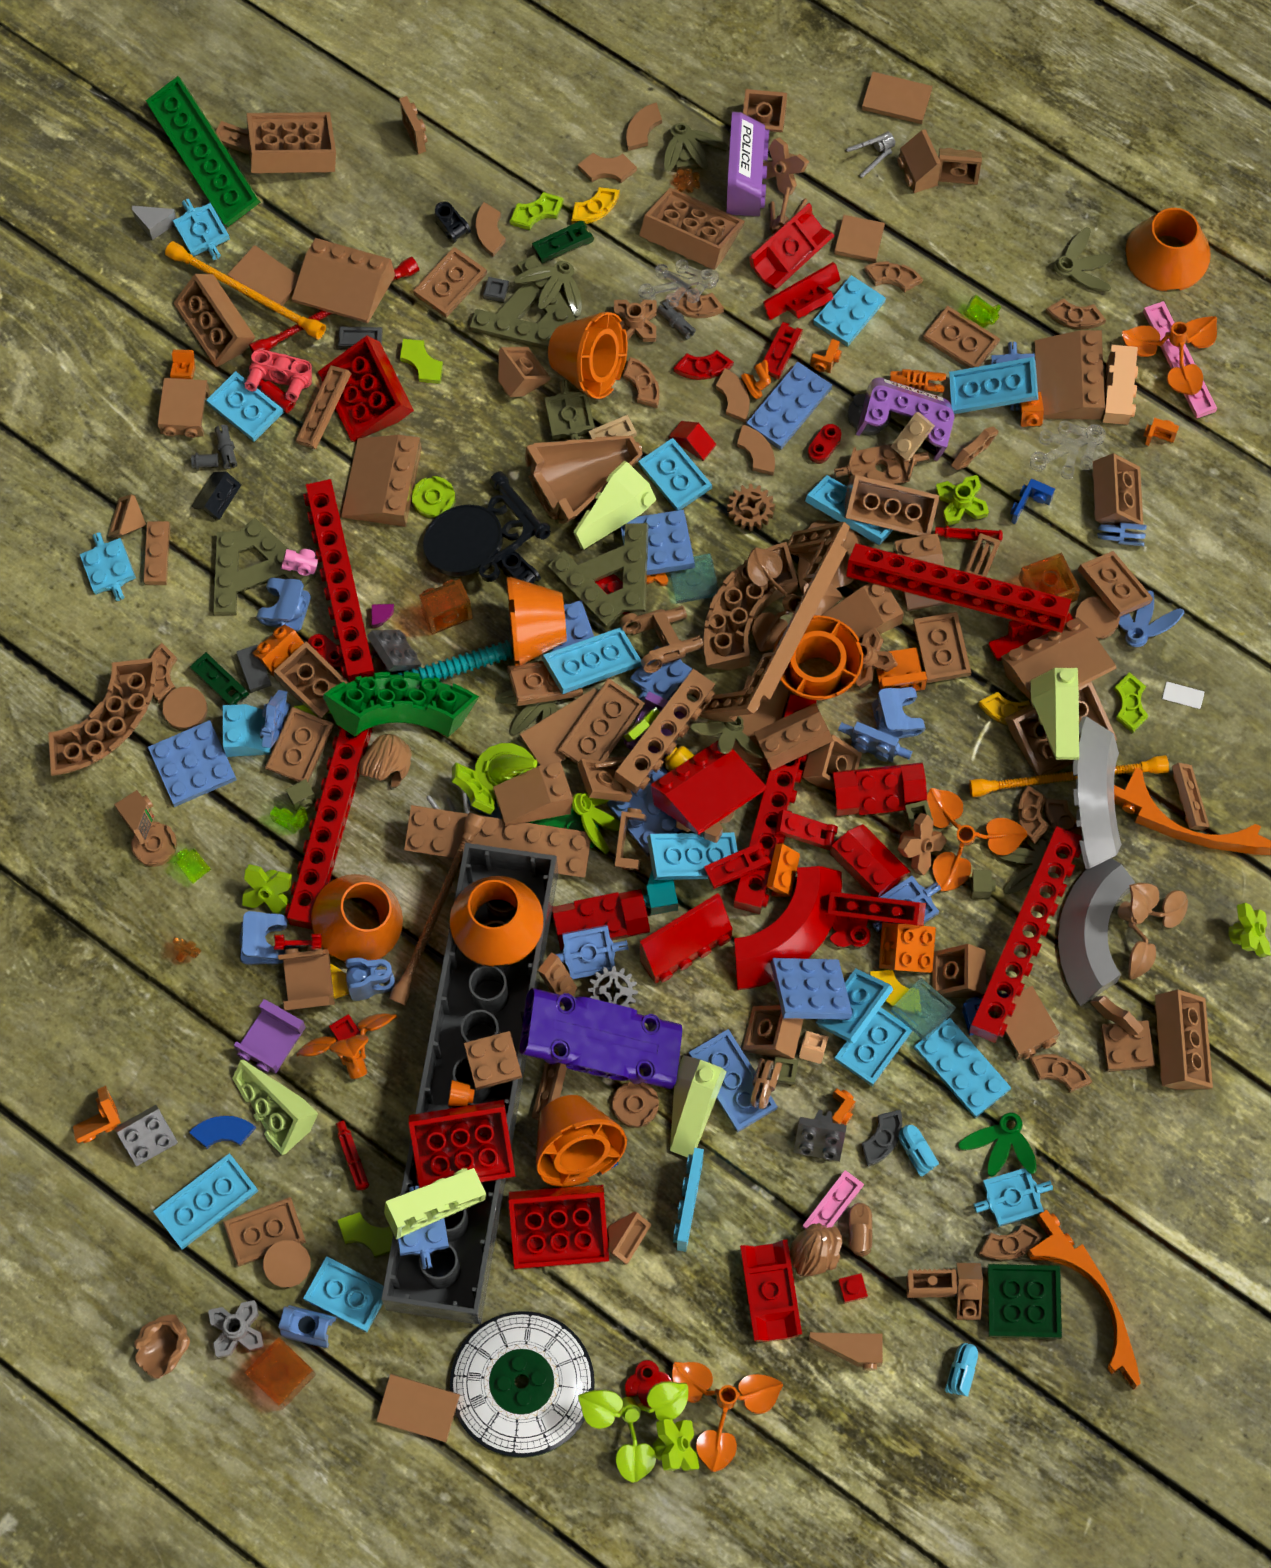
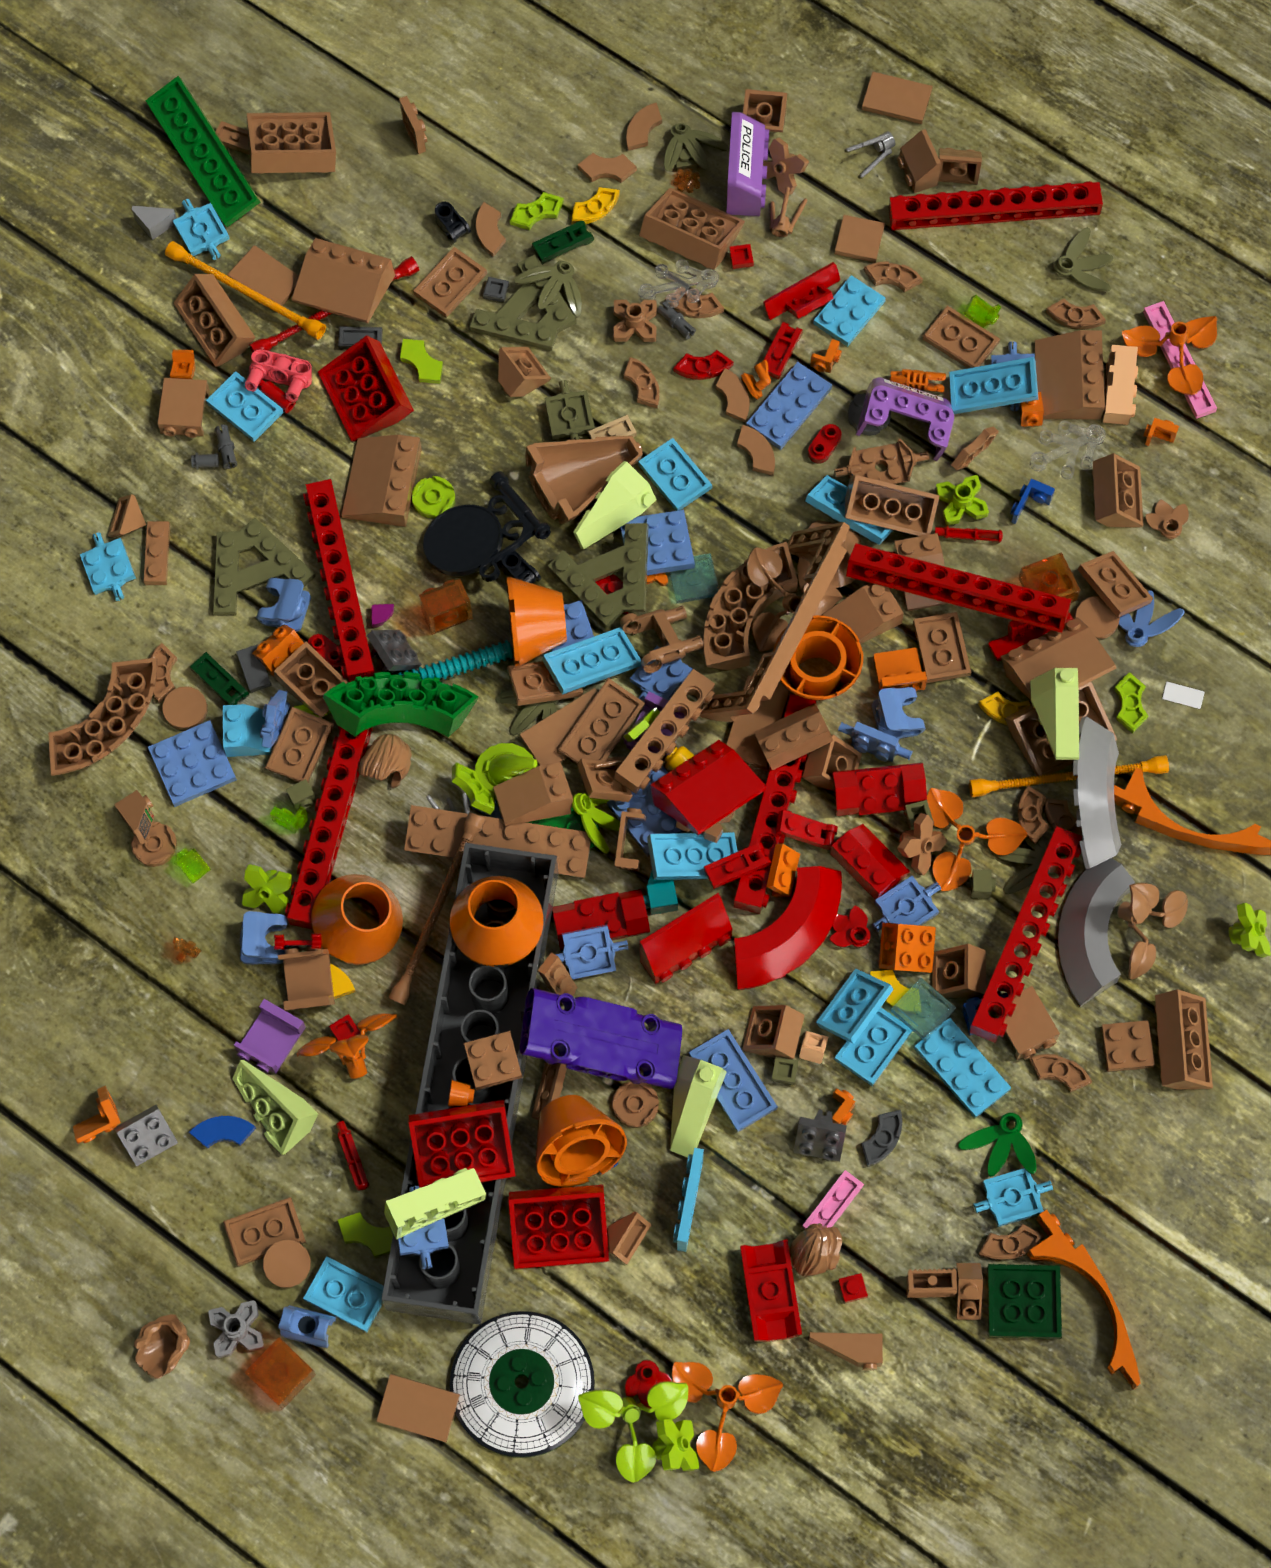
medium azure plate [153,1153,258,1250] -> none
black panel [192,471,242,520] -> none
bright pink plate [281,549,318,576] -> none
medium nougat tile [295,366,351,449] -> none
medium blue piece [346,958,395,1001] -> none
orange cone [548,312,628,399] -> none
light grey gear [588,966,638,1008] -> none
red slope [669,421,716,461] -> none
olive plant [690,716,764,758] -> none
medium nougat gear [727,484,775,531] -> none
red piece [749,203,835,290] -> none
medium nougat arm [751,1058,782,1109] -> none
medium blue plate [771,958,852,1020] -> none
red brick [827,891,926,926] -> none
medium nougat arm [849,1203,872,1257] -> none
medium nougat plant [856,628,898,688] -> none
tan plate [891,412,935,460] -> none
medium azure arm [898,1125,939,1177] -> none
medium azure arm [945,1343,978,1397] -> none
medium nougat tile [965,533,1001,577] -> none
medium nougat tile [1090,996,1144,1035] -> none
medium blue arm [1097,522,1147,546] -> none
orange cone [1125,208,1211,291] -> none
medium nougat plate [1172,763,1210,831] -> none
none -> red plate [729,244,754,269]
none -> red brick [888,181,1103,230]
none -> medium nougat plate [1145,499,1189,539]

